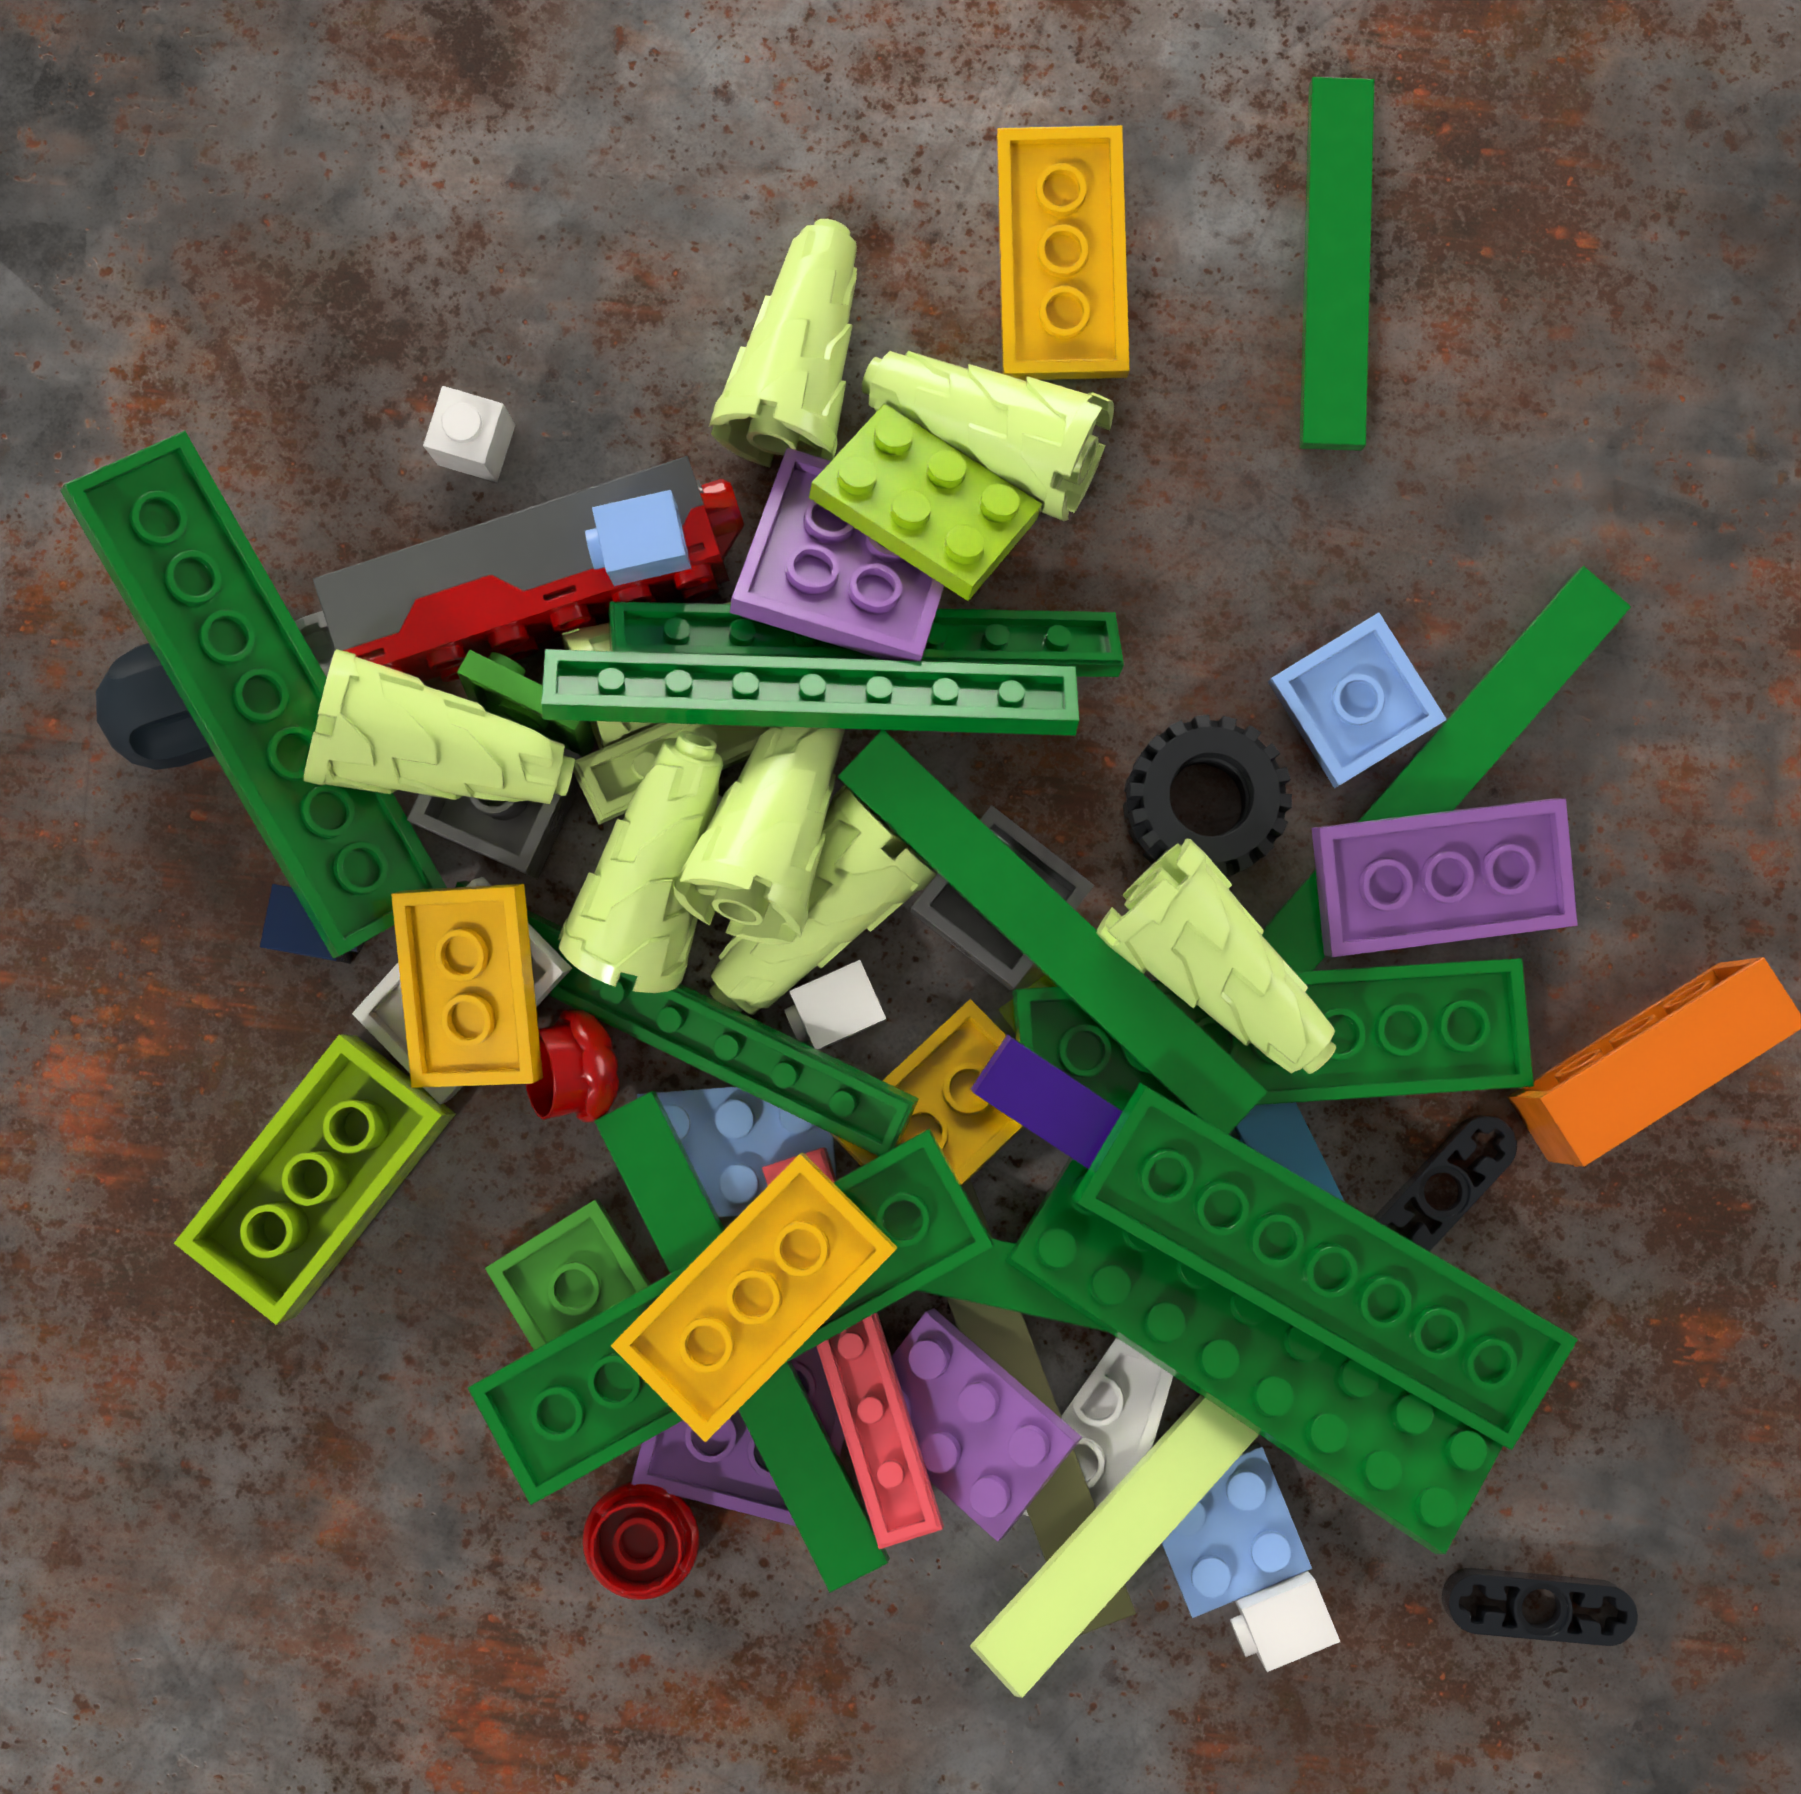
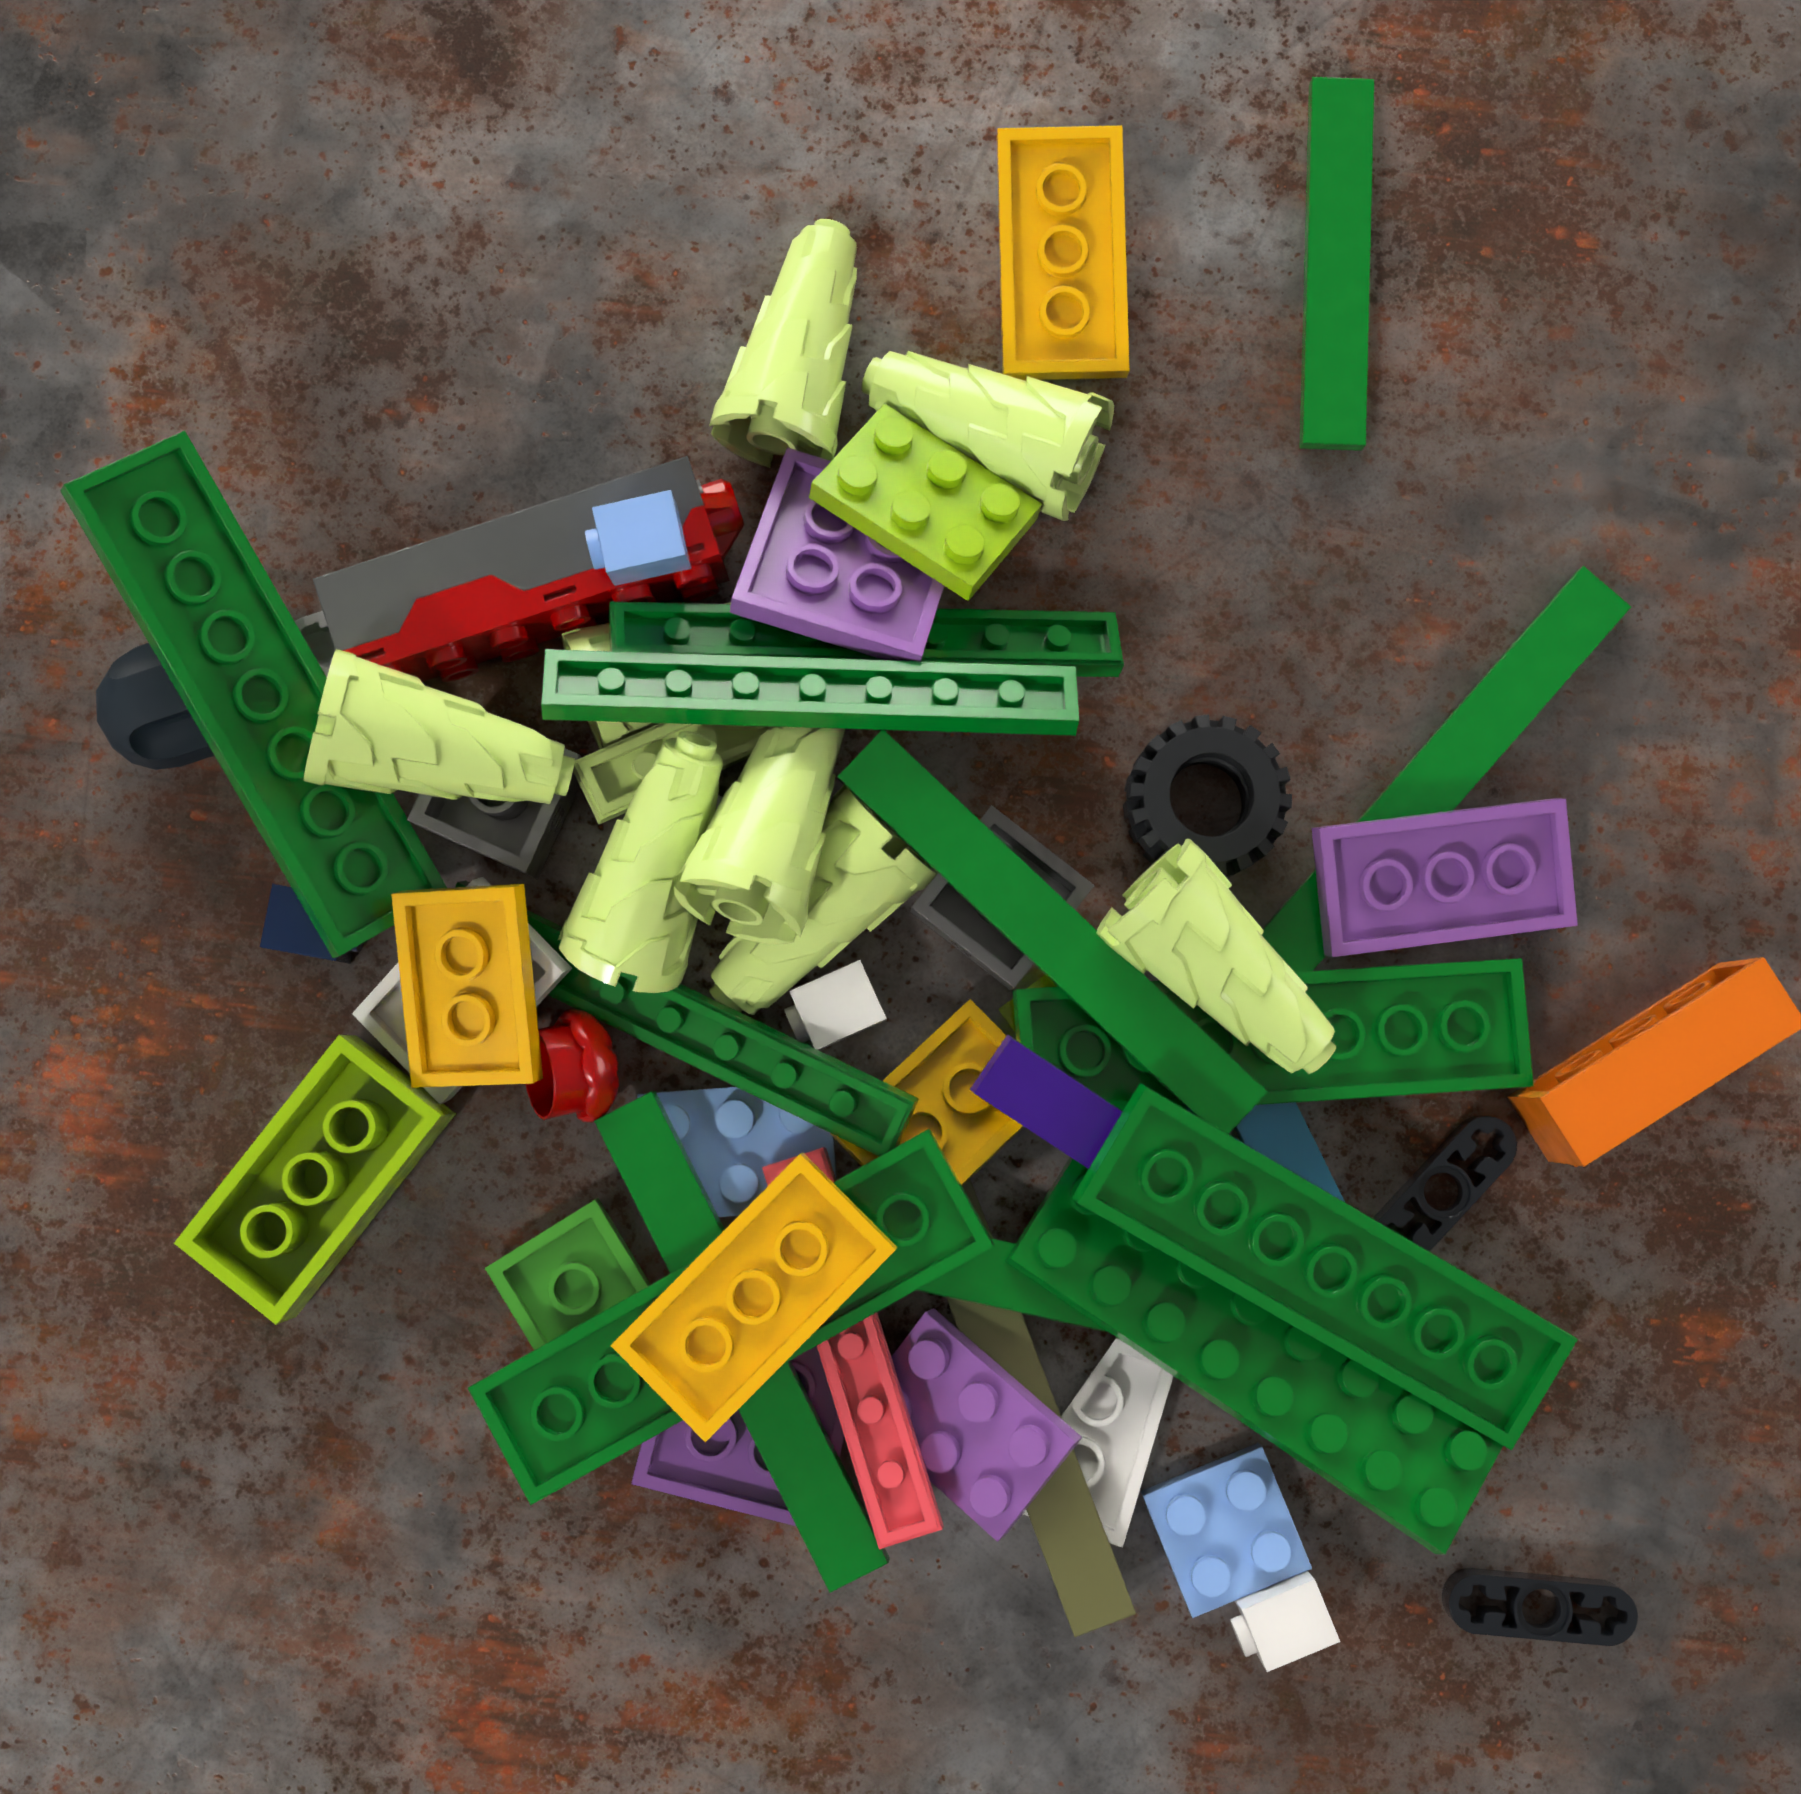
white brick [423,386,516,483] -> none
bright green plate [457,650,595,757] -> none
red piece [582,1482,699,1600] -> none
yellowish green tile [970,1395,1259,1698] -> none
light blue plate [1268,613,1447,788] -> none

